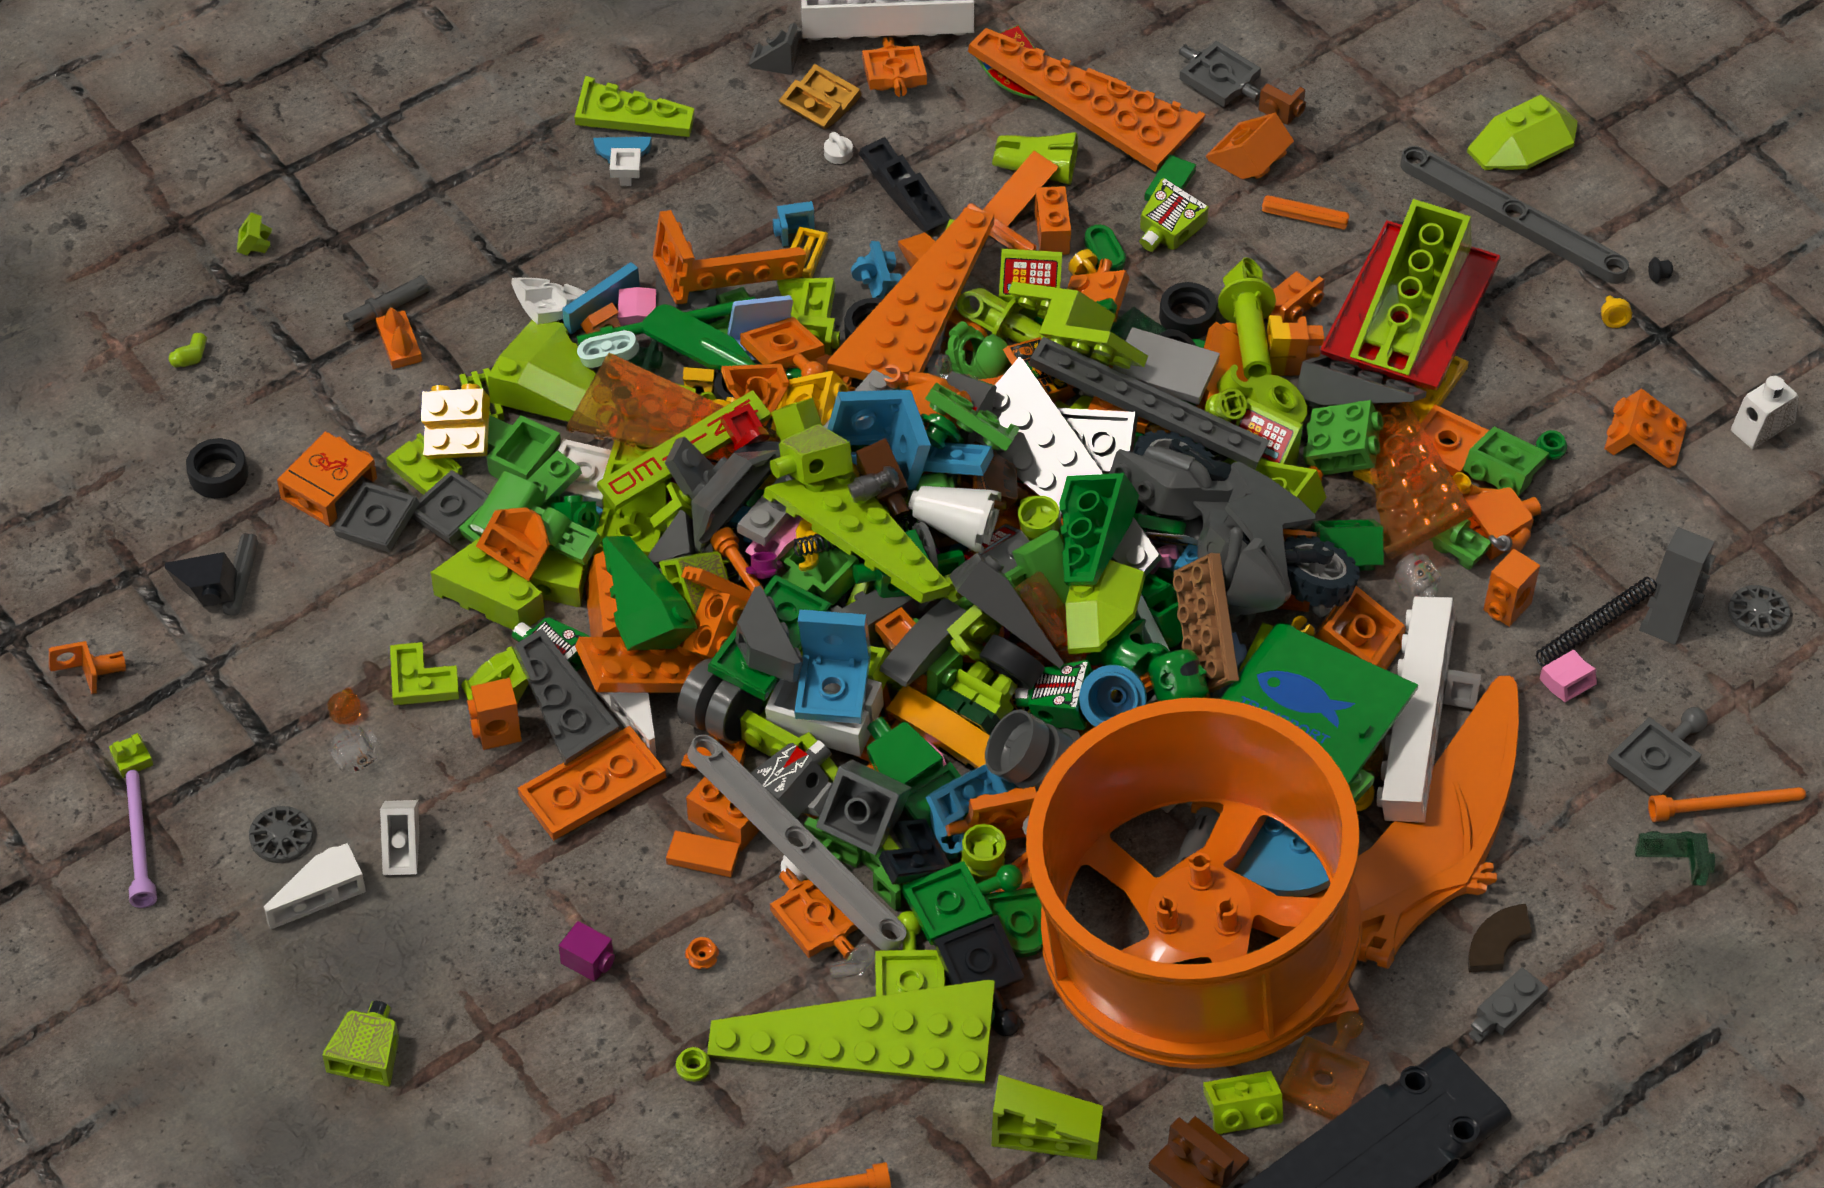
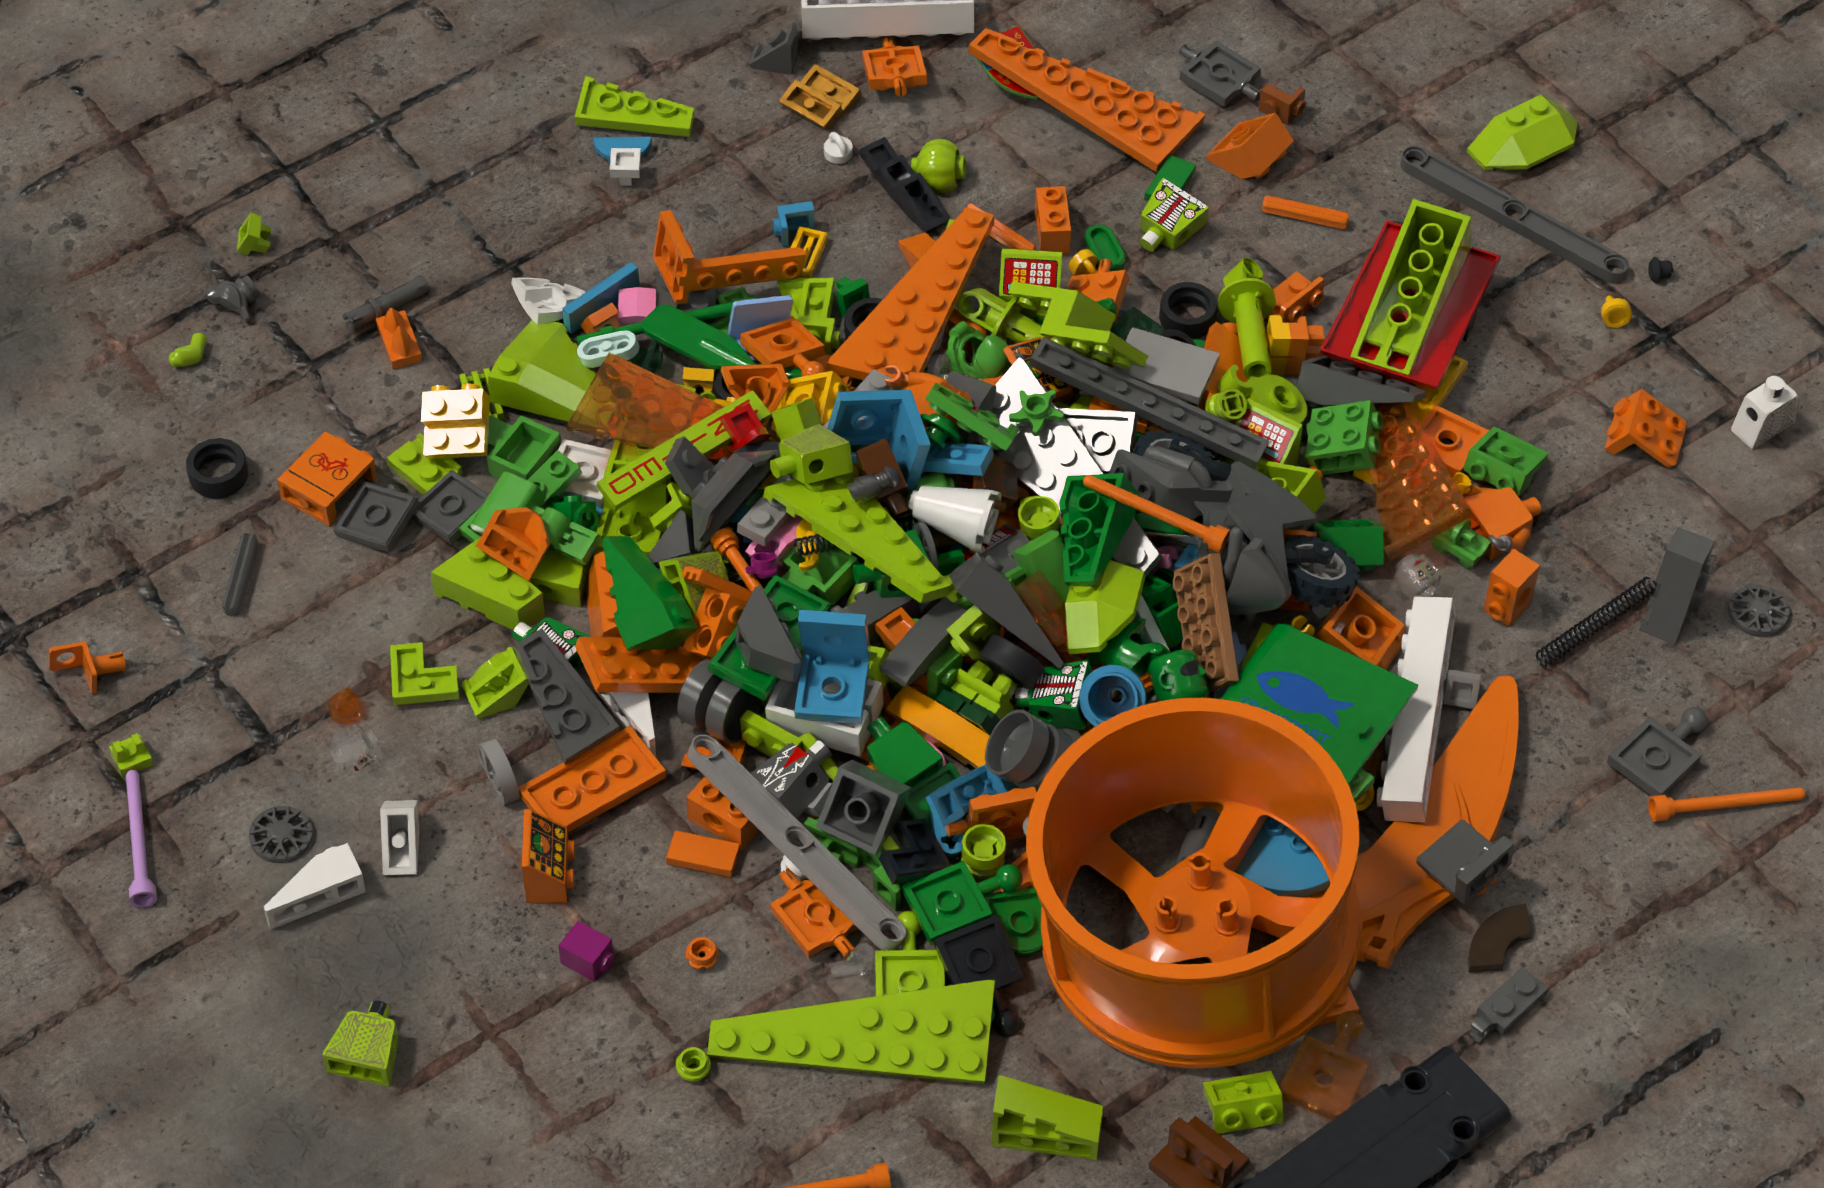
black slope [165,552,238,607] -> none
orange brick [467,678,522,750] -> none
dark azure hips [851,241,902,299] -> none
orange sticker [983,151,1059,226] -> none
lime piece [992,132,1078,185] -> none
green plate [1536,430,1567,460] -> none
bright pink piece [1540,650,1597,702] -> none
clear green bracket [1634,831,1715,886] -> none
none -> dark grey animal [206,276,260,323]
none -> light grey piece [477,738,519,806]
none -> orange slope [522,809,575,903]
none -> green tile [836,276,870,317]
none -> lime plant [911,139,966,194]
none -> bright green animal [1009,389,1064,436]
none -> orange piece [1083,475,1231,553]
none -> dark grey bracket [1416,820,1514,905]

